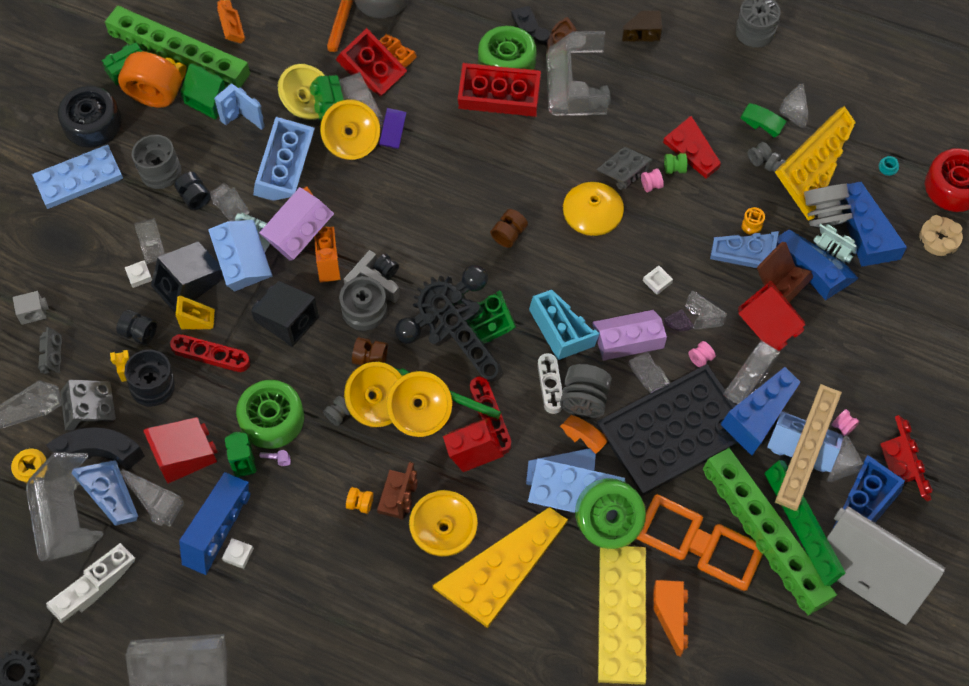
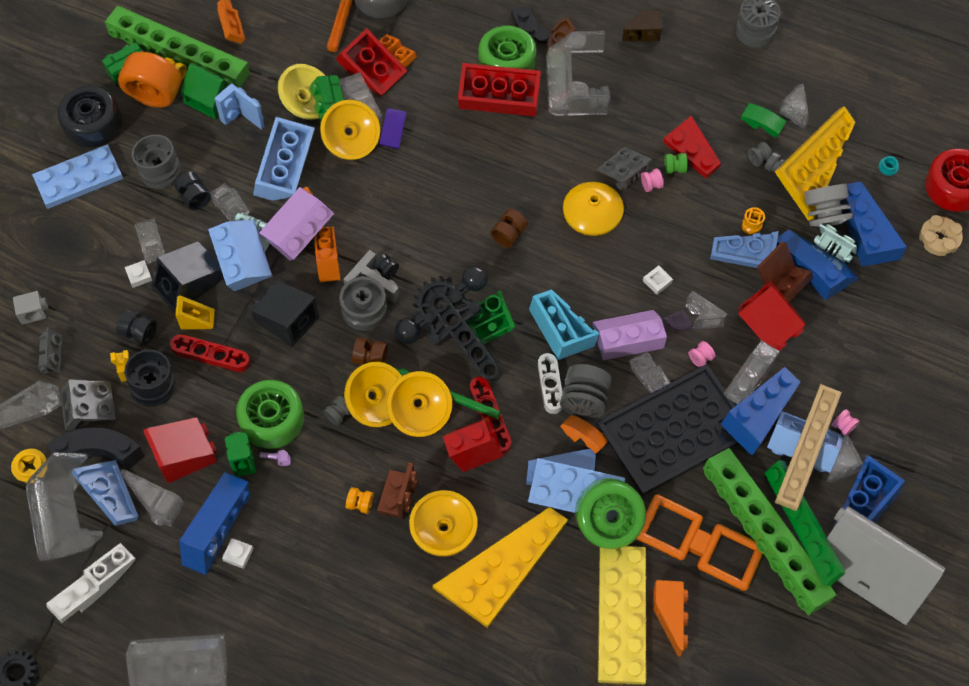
red bracket [880,415,933,501] -> none

